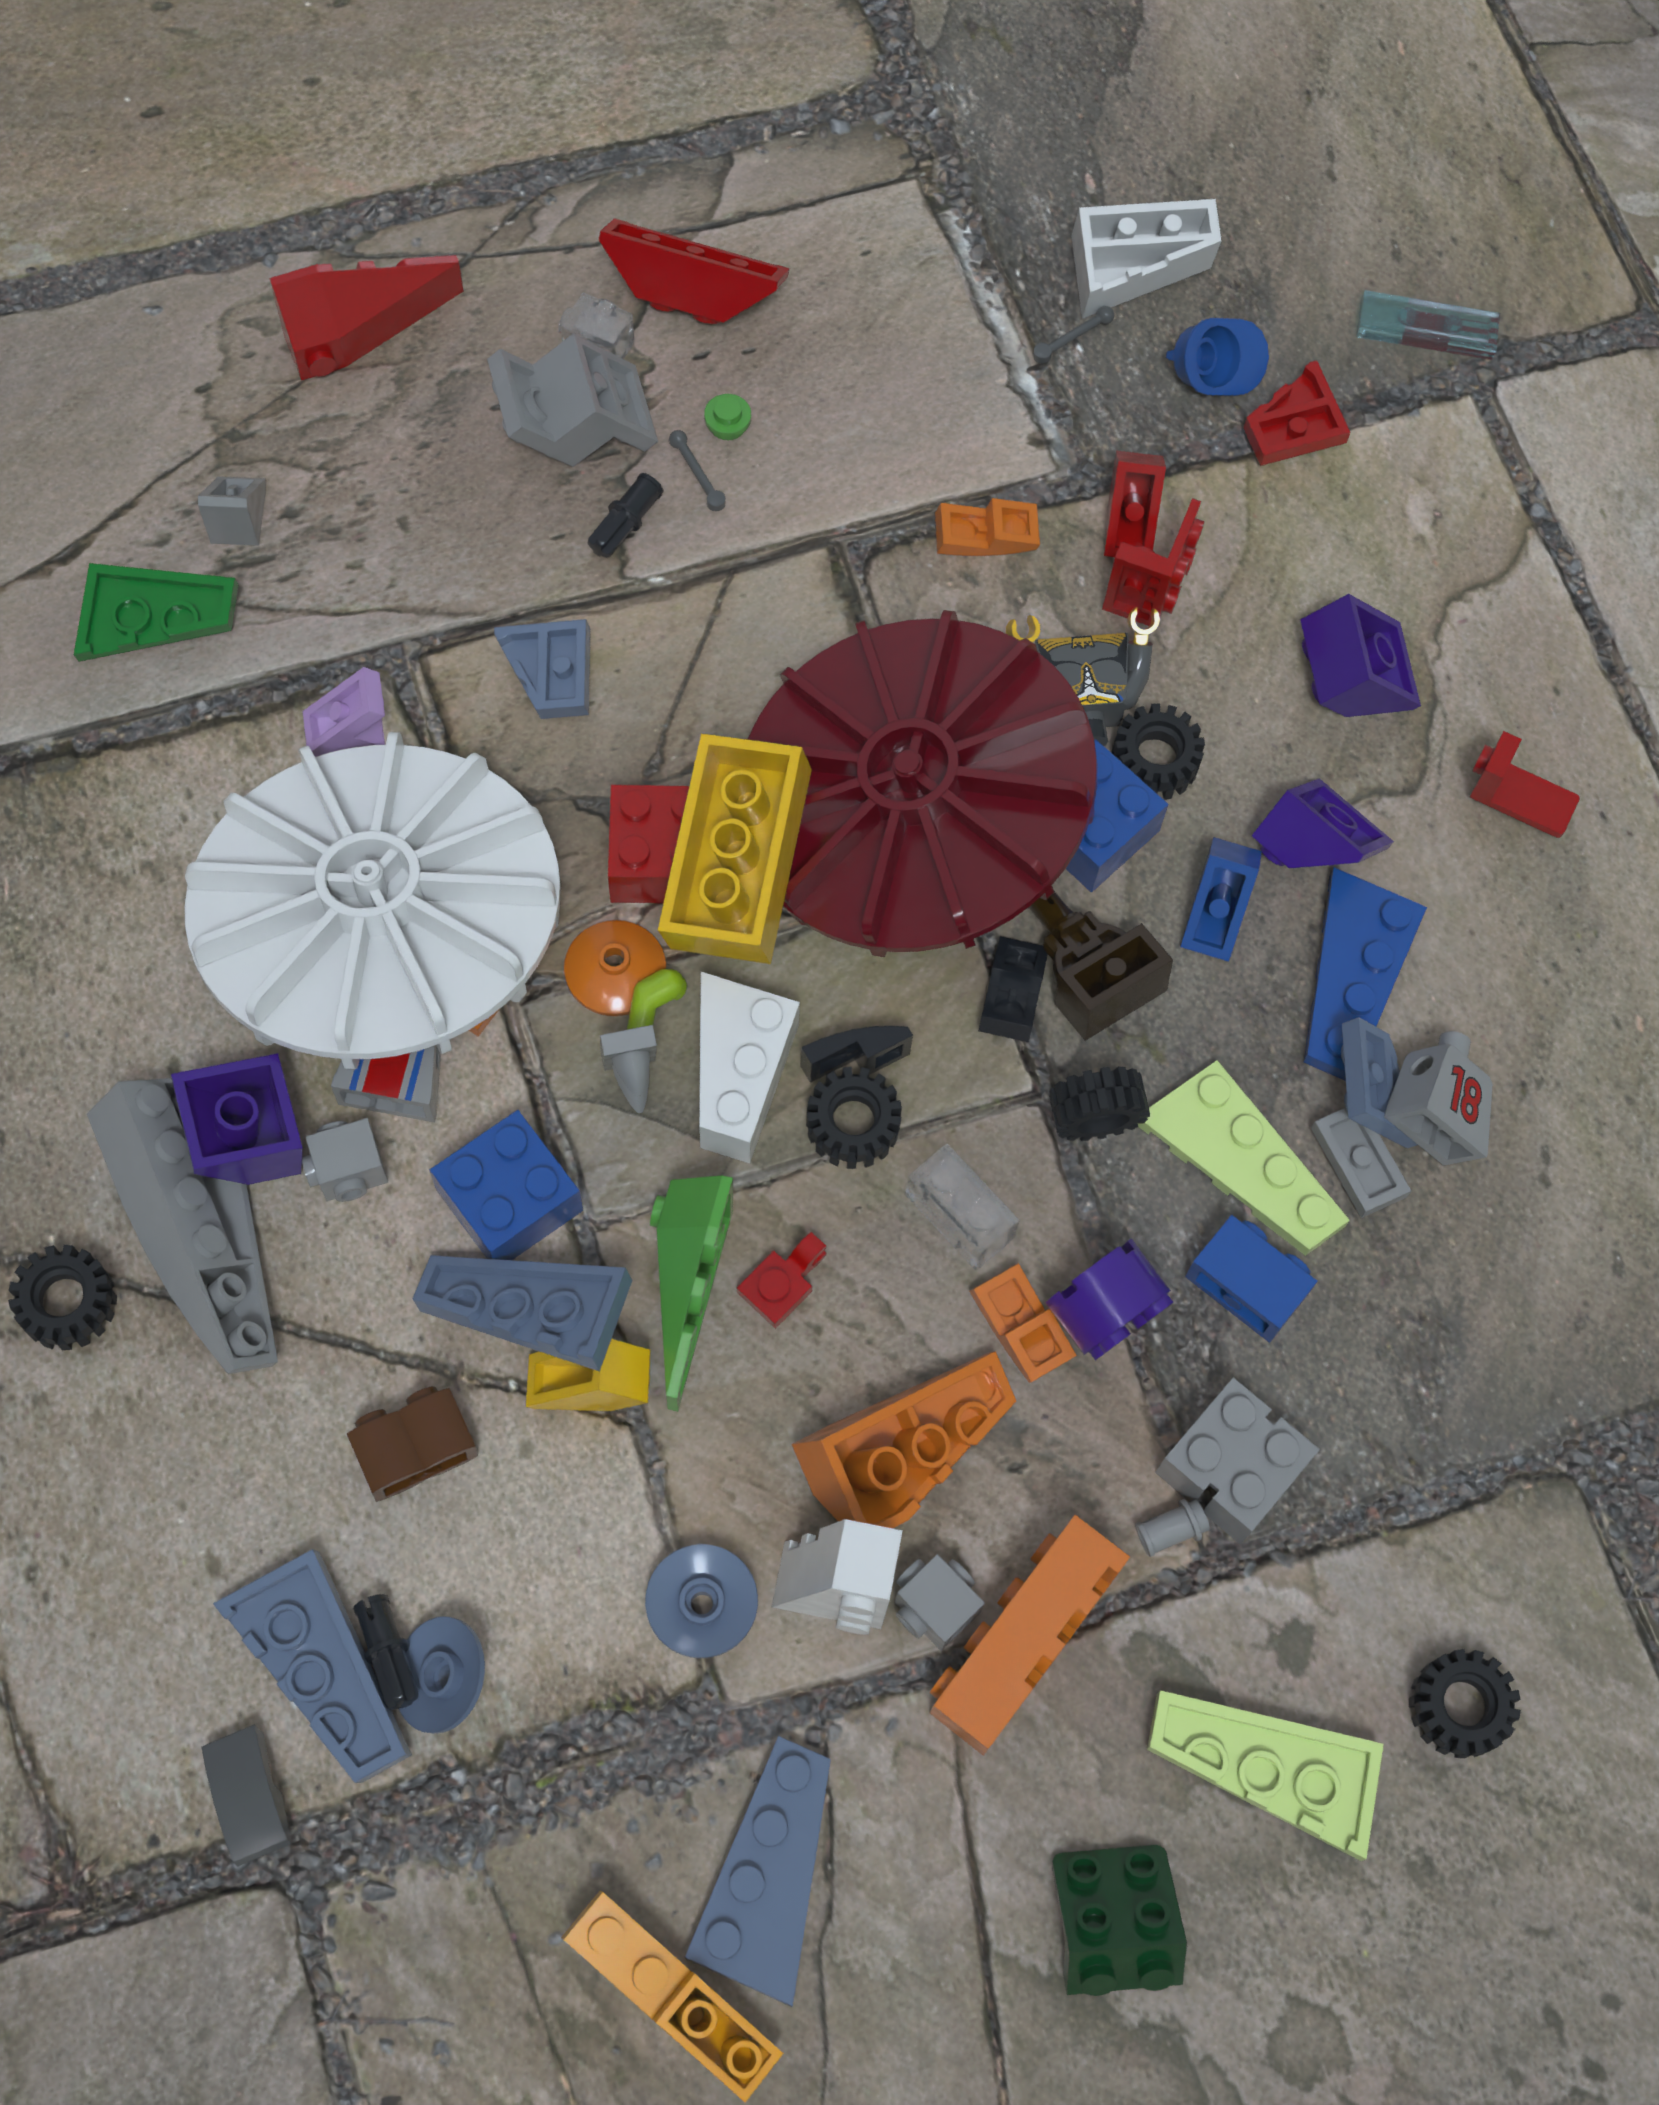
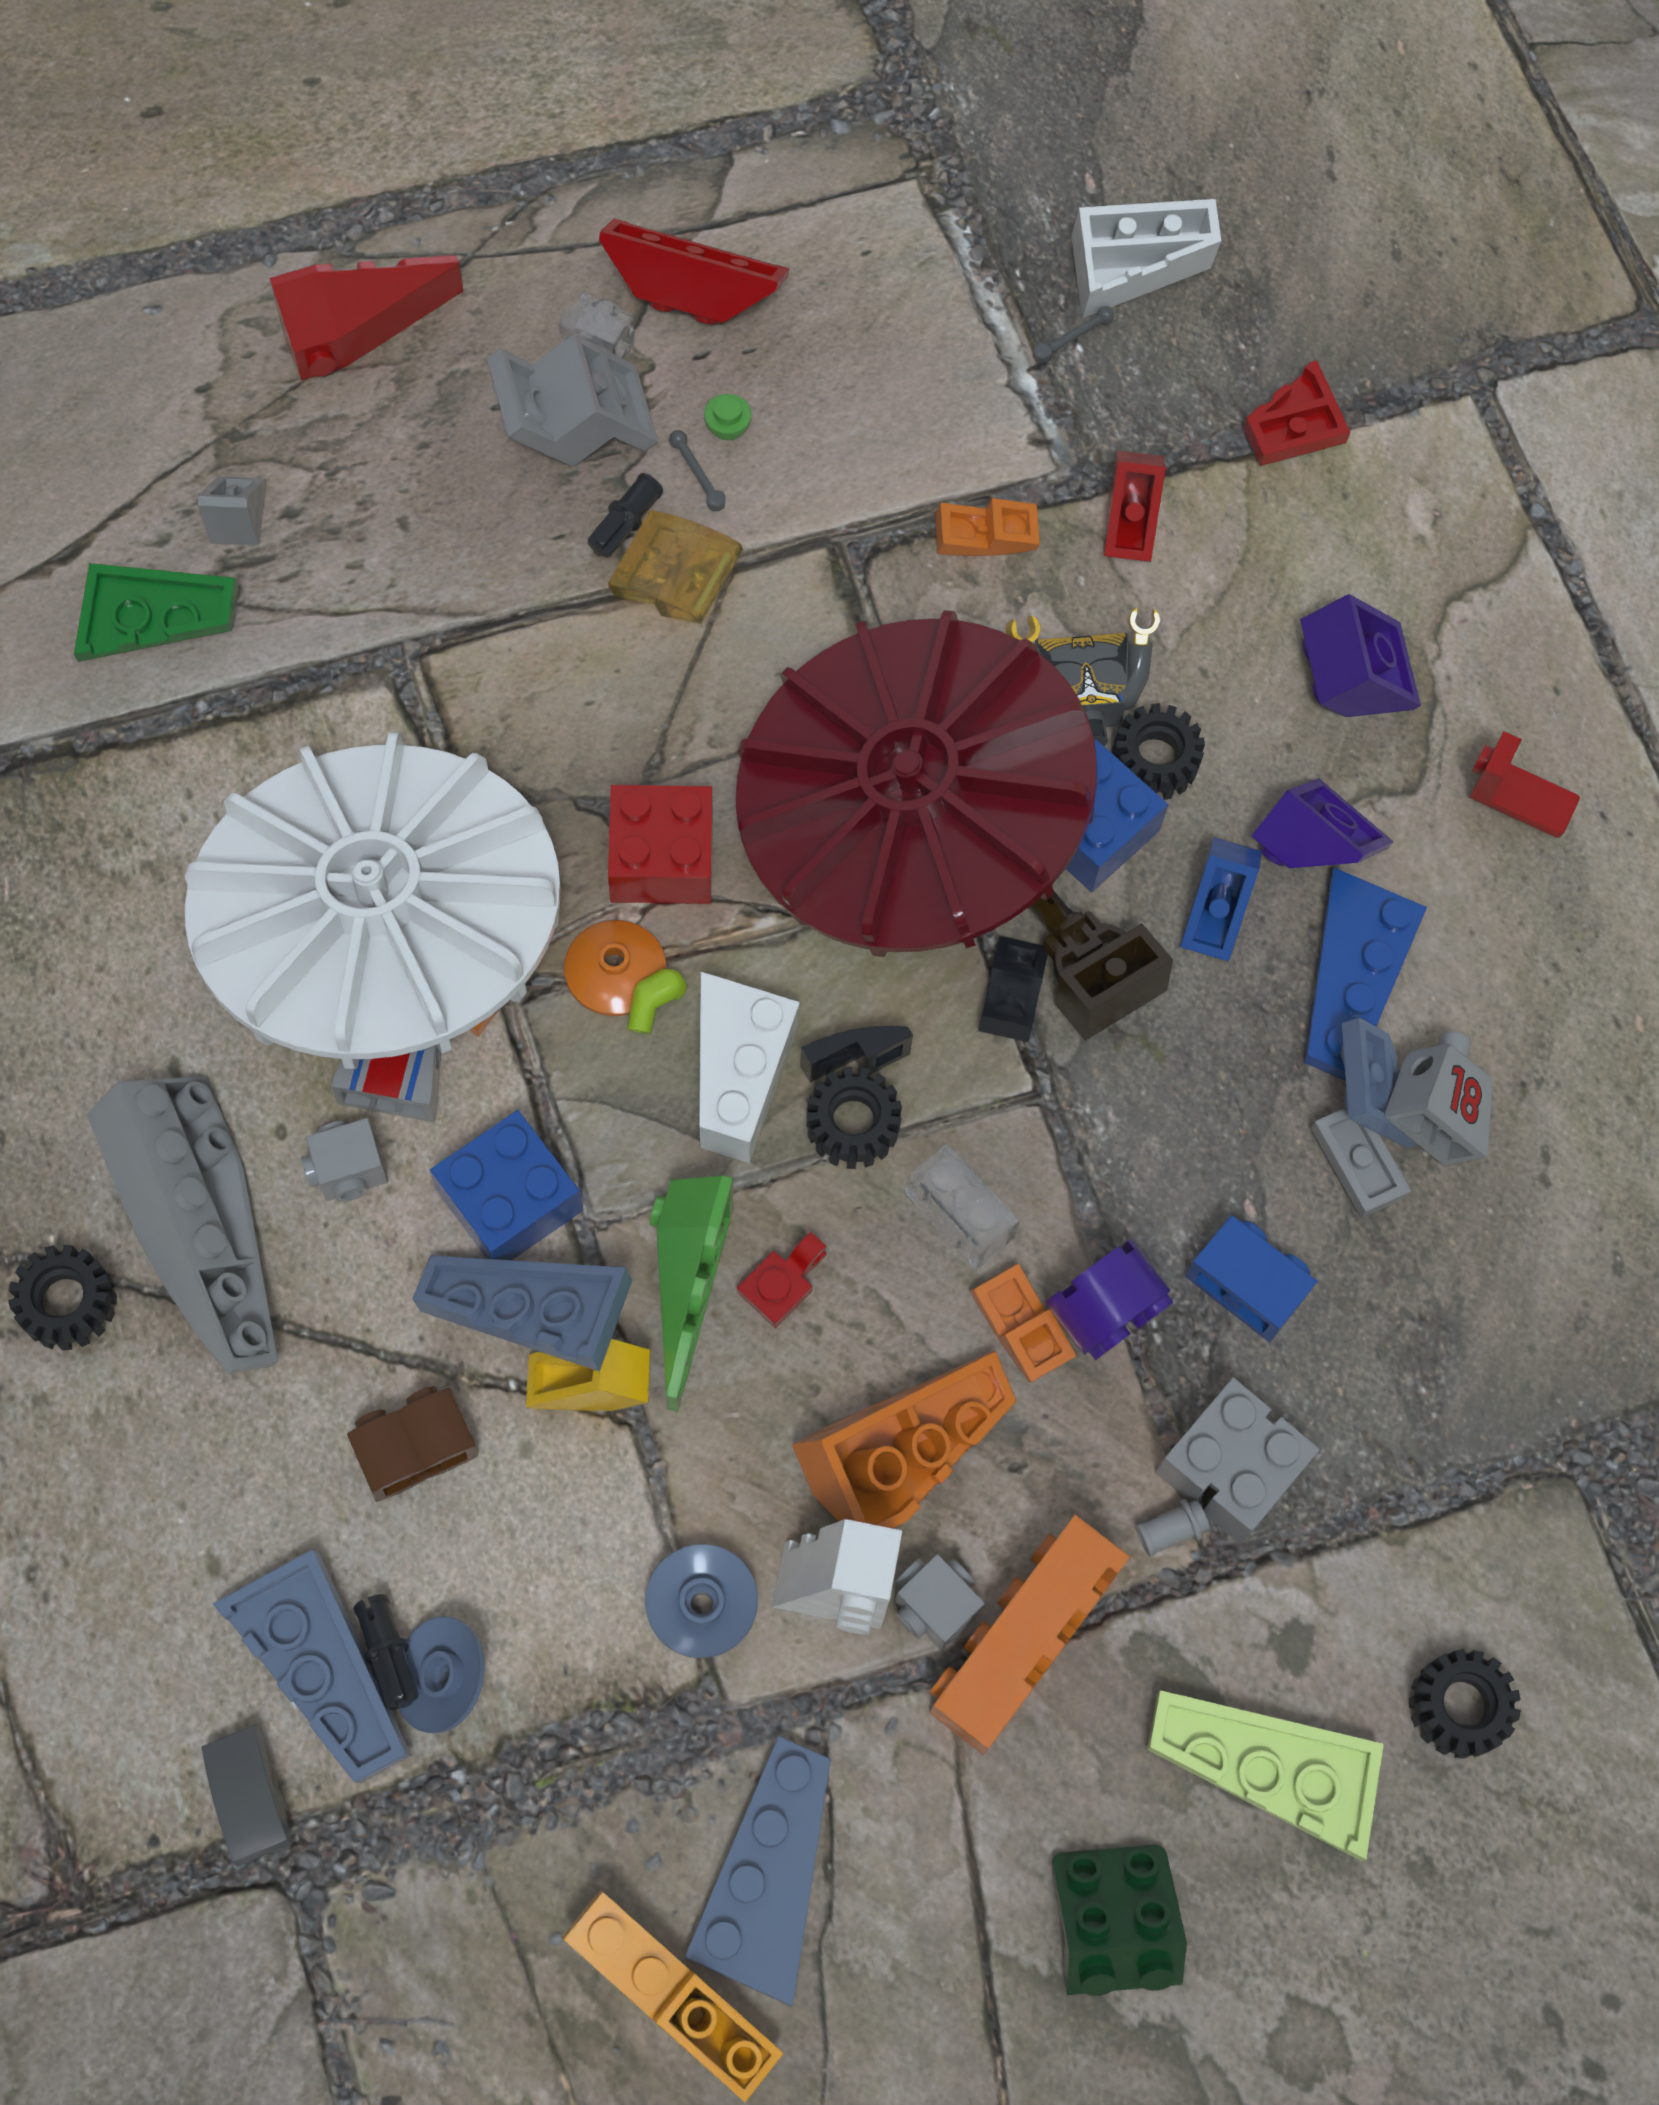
dark purple slope [171,1053,303,1185] -> none
lavender slope [302,667,385,757] -> none
sand blue wing [494,619,590,719] -> none
light grey tile [600,1025,657,1113] -> none
yellow brick [658,734,812,964] -> none
black tyre [1049,1066,1150,1141] -> none
red bracket [1102,498,1205,626] -> none
yellowish green wing [1138,1060,1350,1256] -> none
blue piece [1166,318,1269,396] -> none
clear light blue tile [1356,290,1500,360] -> none
none -> clear yellow slope [608,510,743,624]

